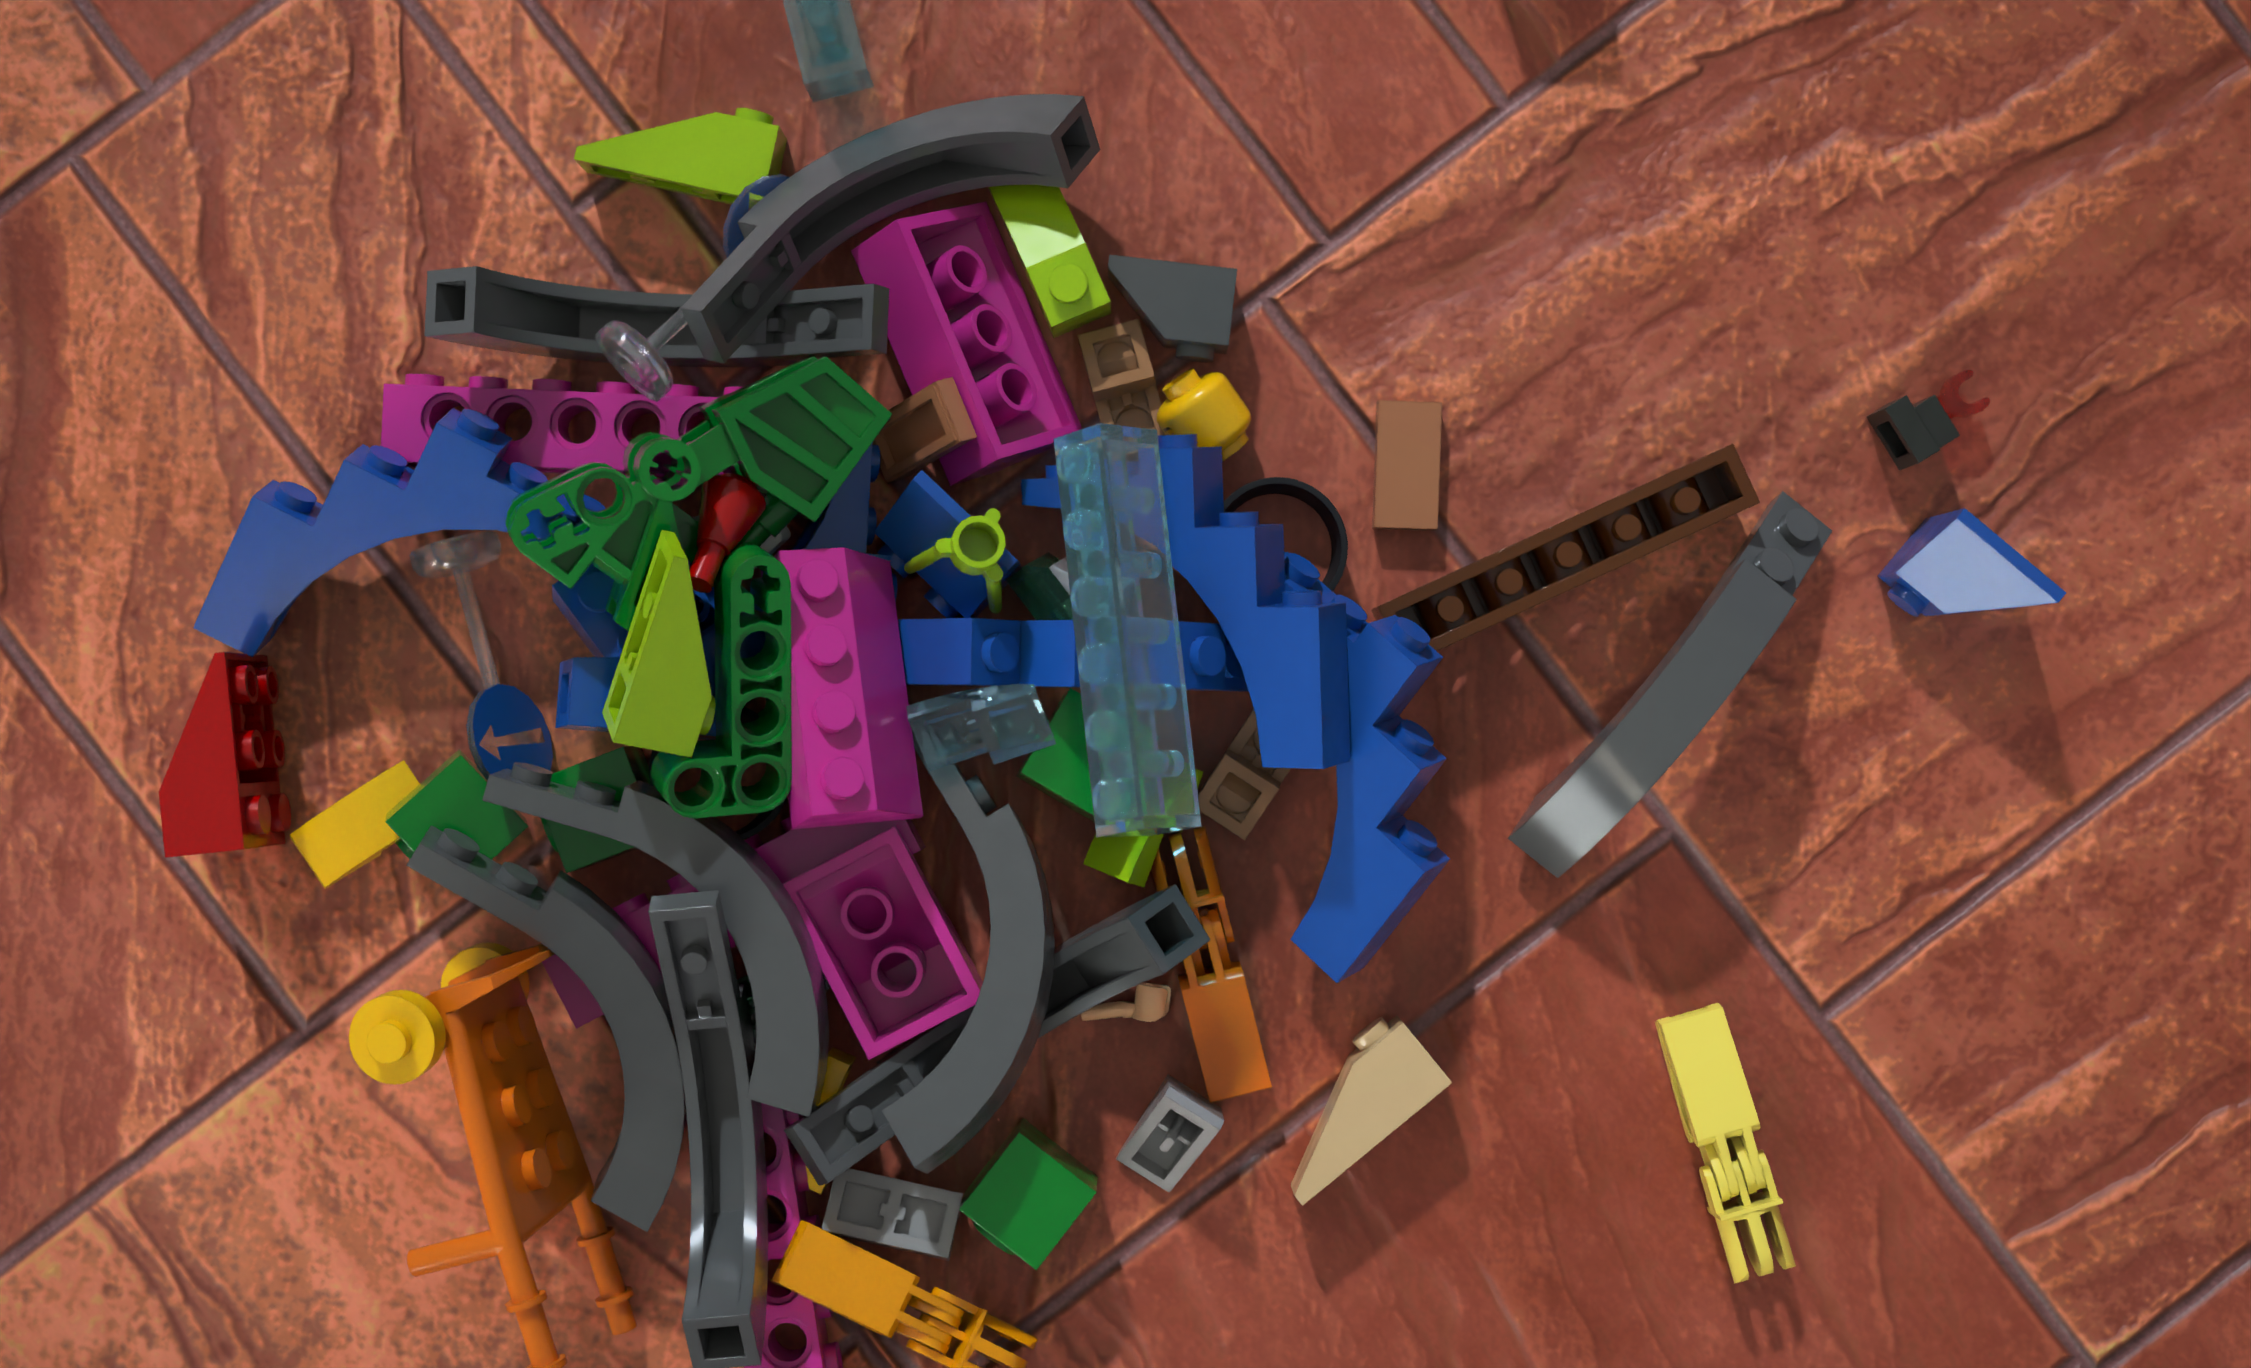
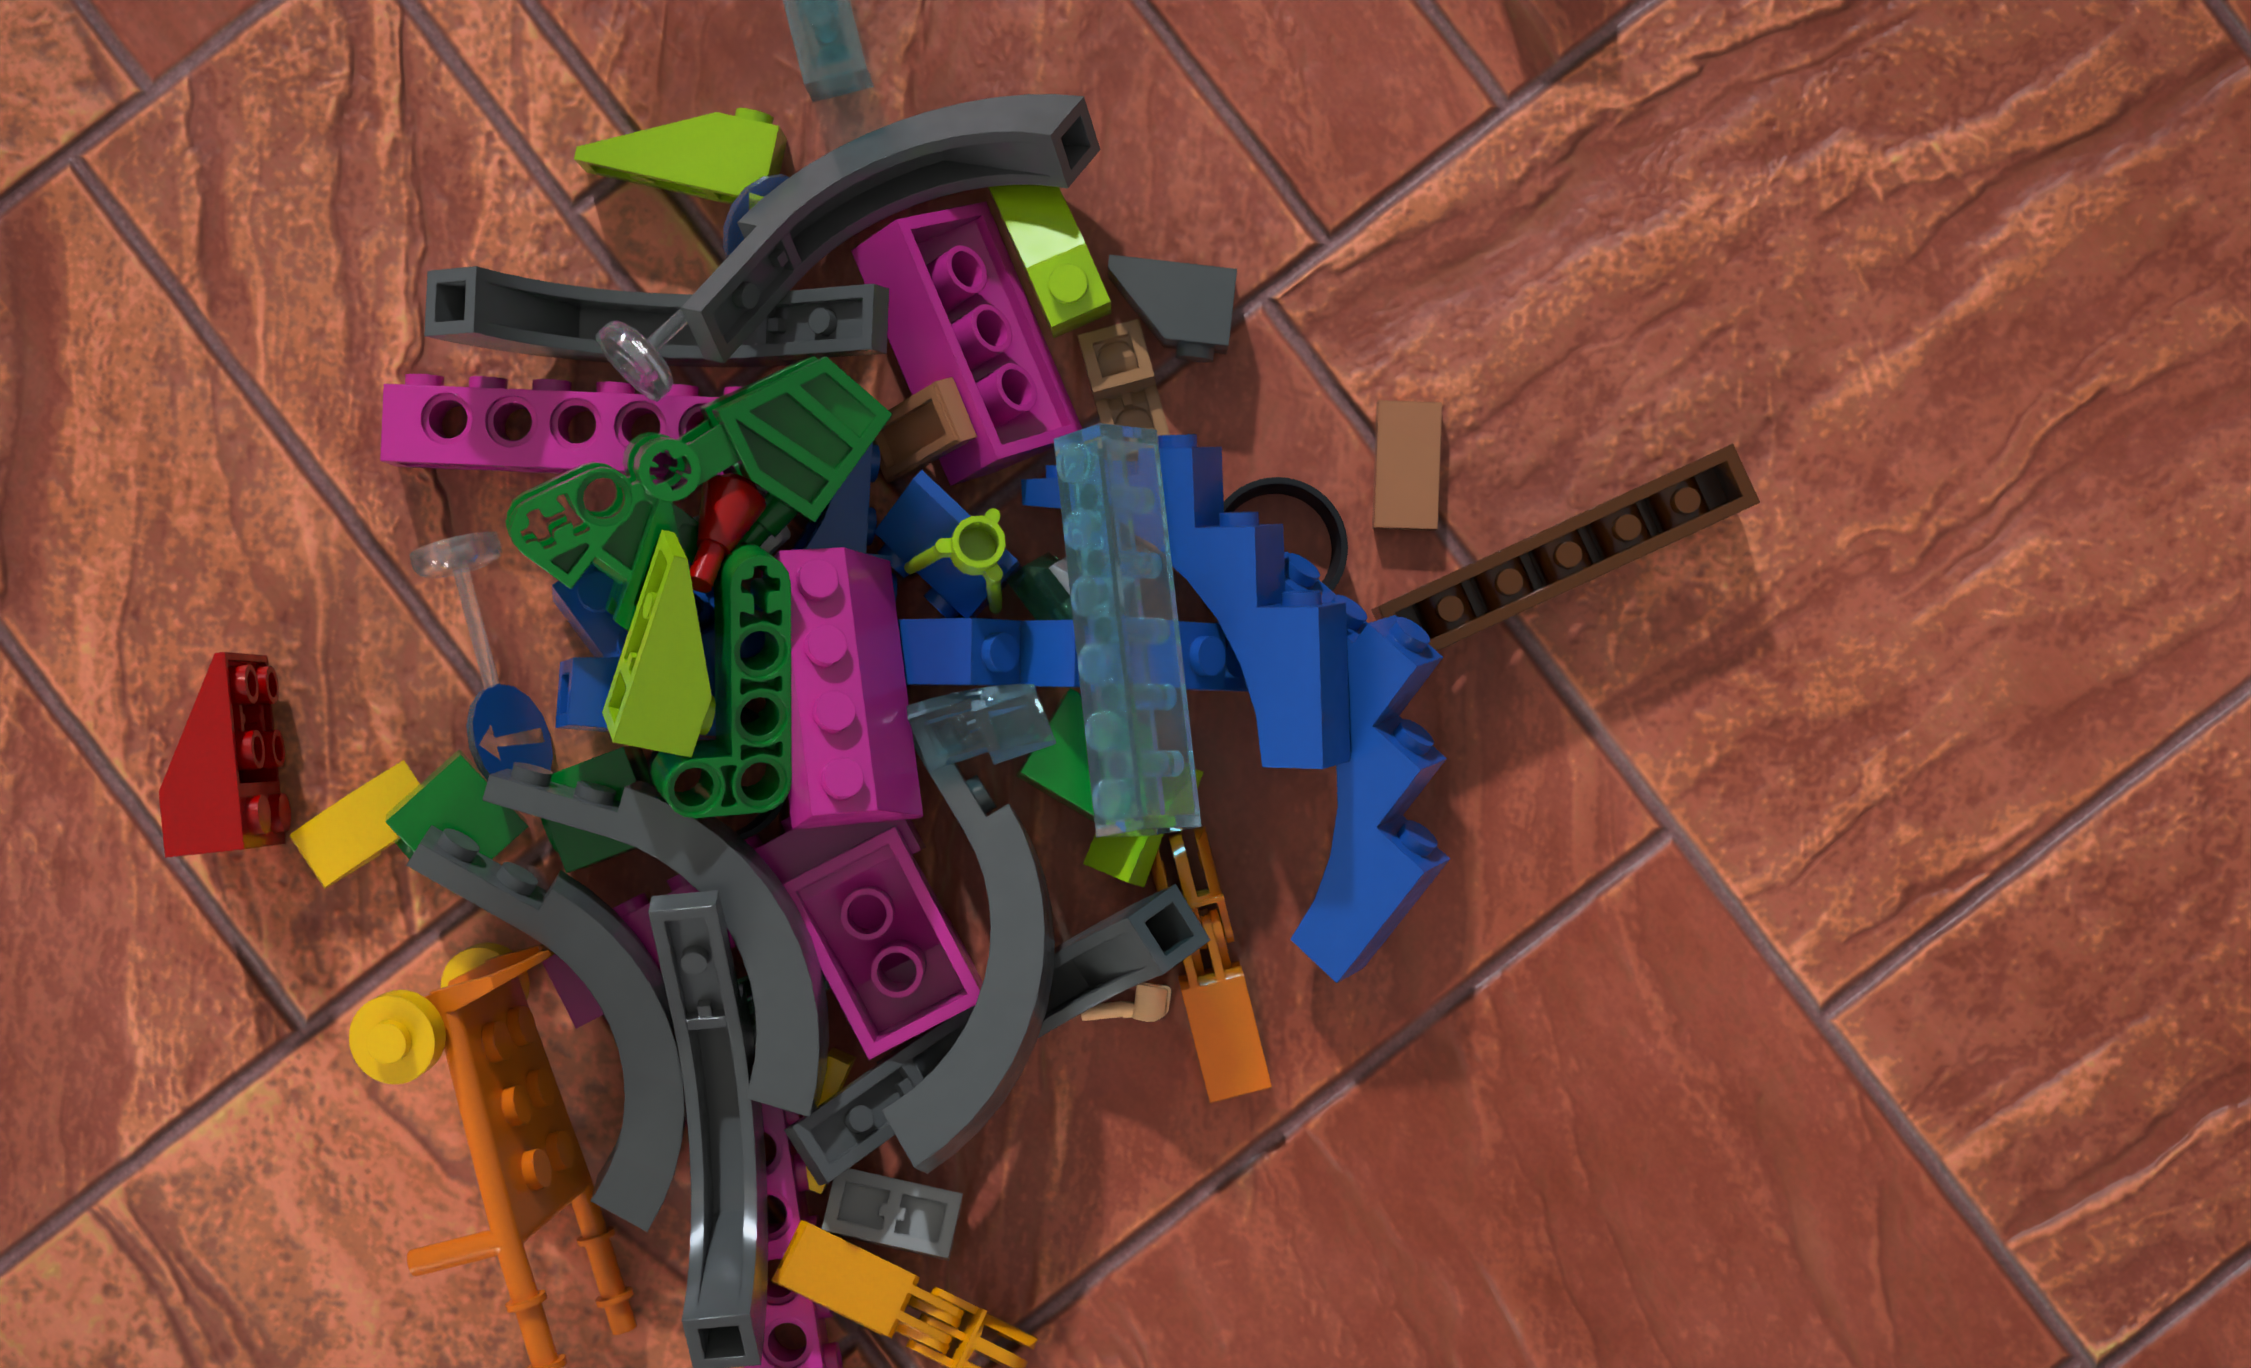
blue arch [193,408,606,657] -> none
green head [959,1118,1098,1270] -> none
light grey slope [1116,1075,1225,1193] -> none
yellow head [1156,368,1251,461] -> none
medium nougat slope [1191,708,1291,840] -> none
tan slope [1291,1016,1452,1206] -> none
dark grey arch [1508,491,1832,878] -> none
light yellow arm [1655,1003,1796,1284] -> none
pearl dark grey piece [1867,370,1990,470] -> none
slope [1878,508,2066,617] -> none

